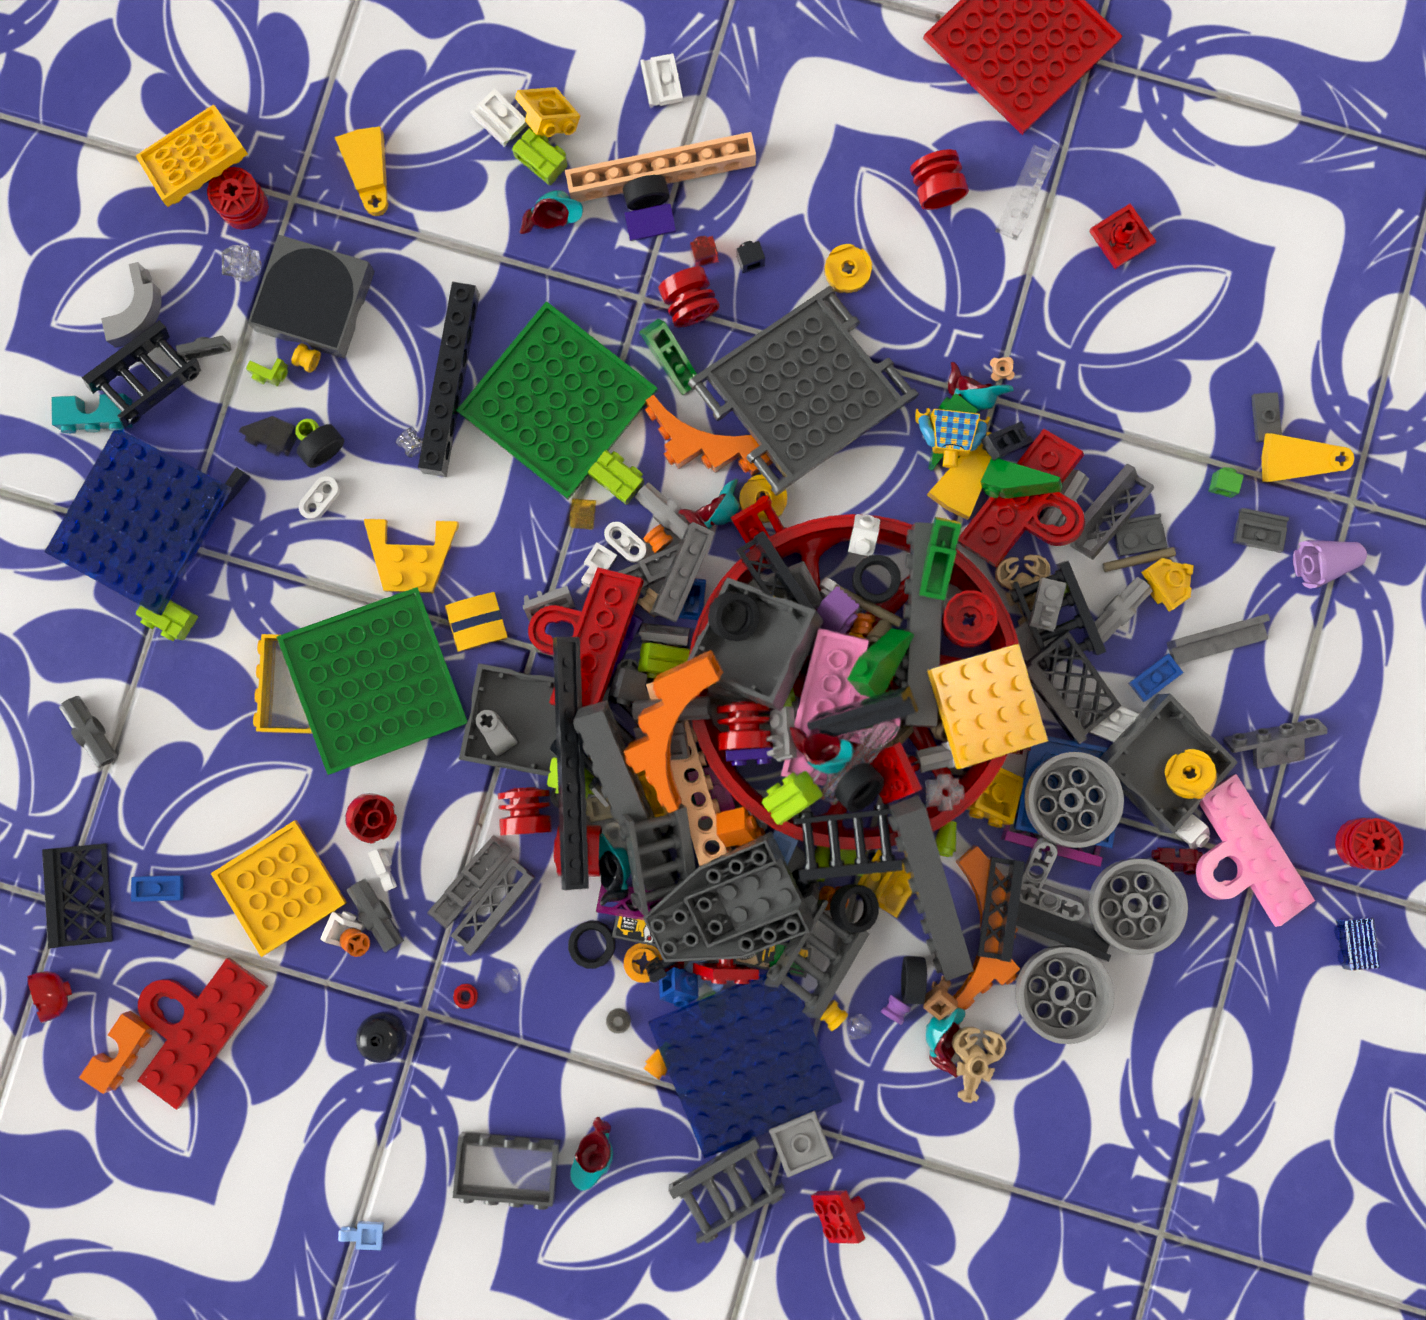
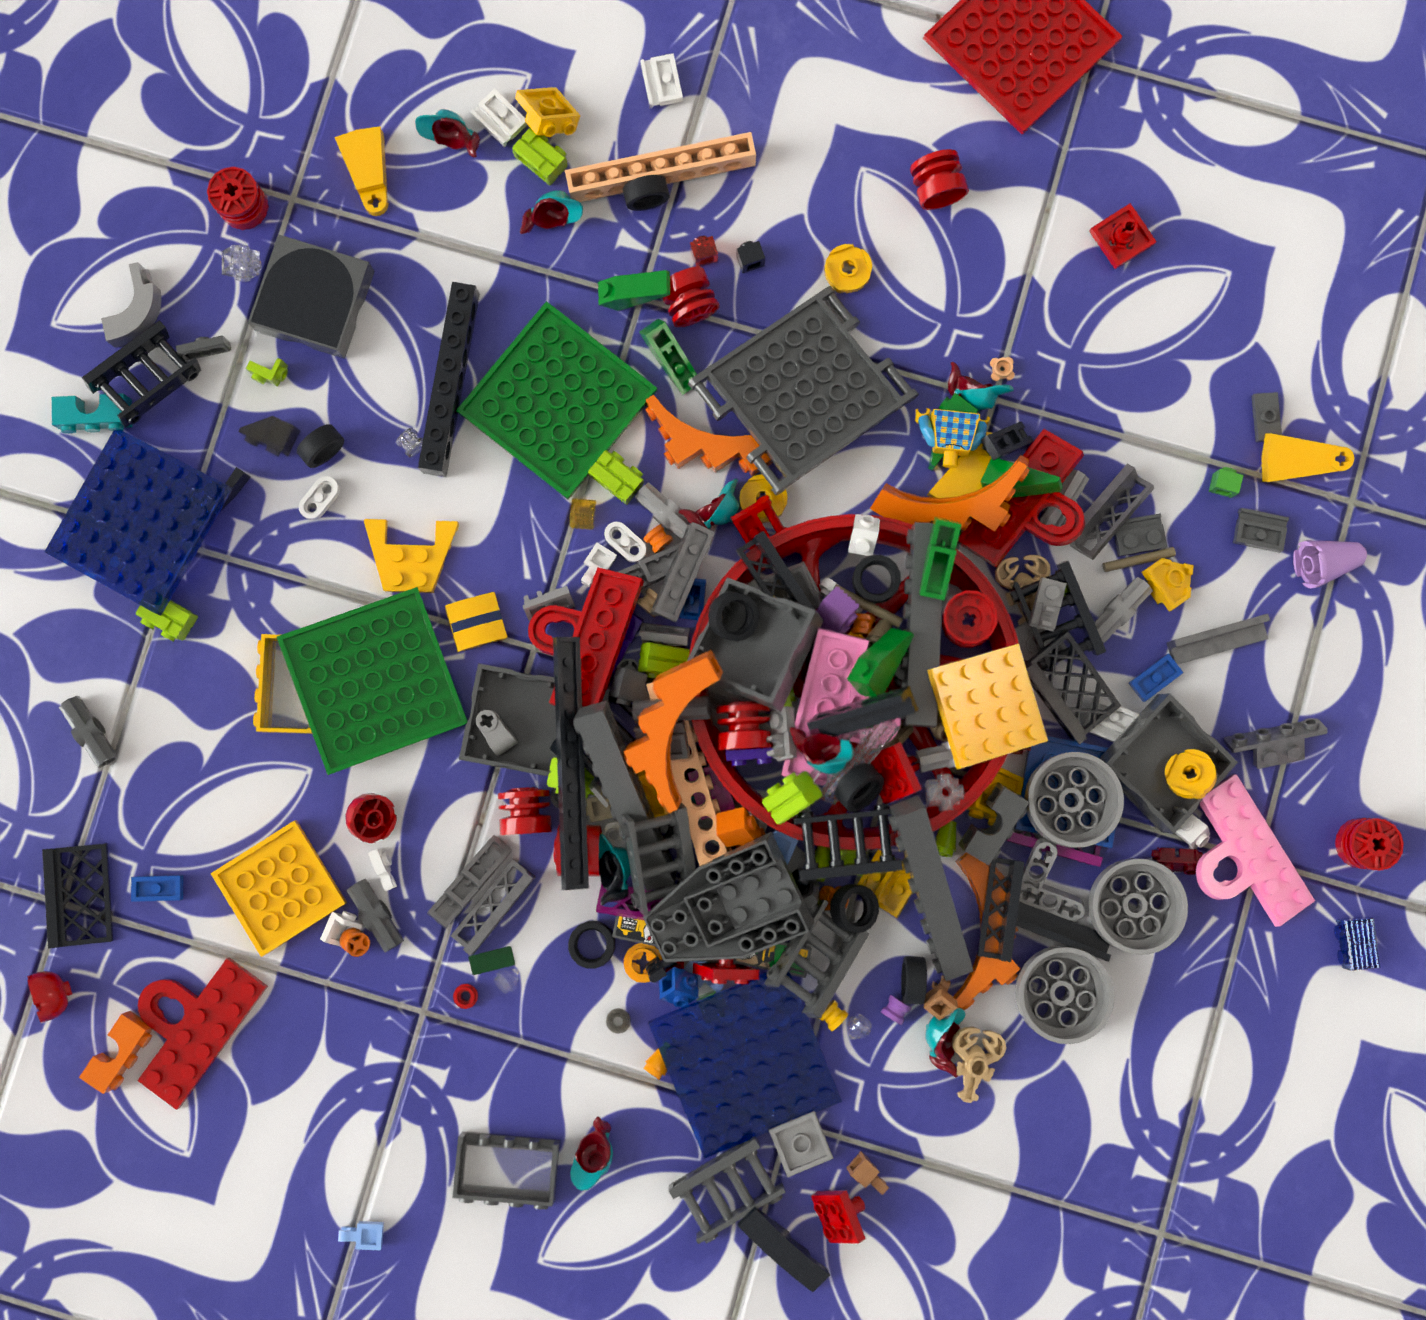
yellow plate [135,104,248,207] -> none
yellow wheel [291,343,321,373] -> none
lime cone [295,419,319,441] -> none
black cylinder [355,1012,407,1063] -> none
dark purple slope [624,204,676,241] -> none
clear fence [995,144,1059,240] -> none
none -> dark red hair [415,109,480,158]
none -> dark green sticker [469,946,515,975]
none -> green slope [598,270,670,311]
none -> black slope [738,1207,830,1292]
none -> medium nougat piece [846,1151,889,1195]
none -> orange arch [870,455,1030,532]
none -> dark grey arch [958,782,1030,865]

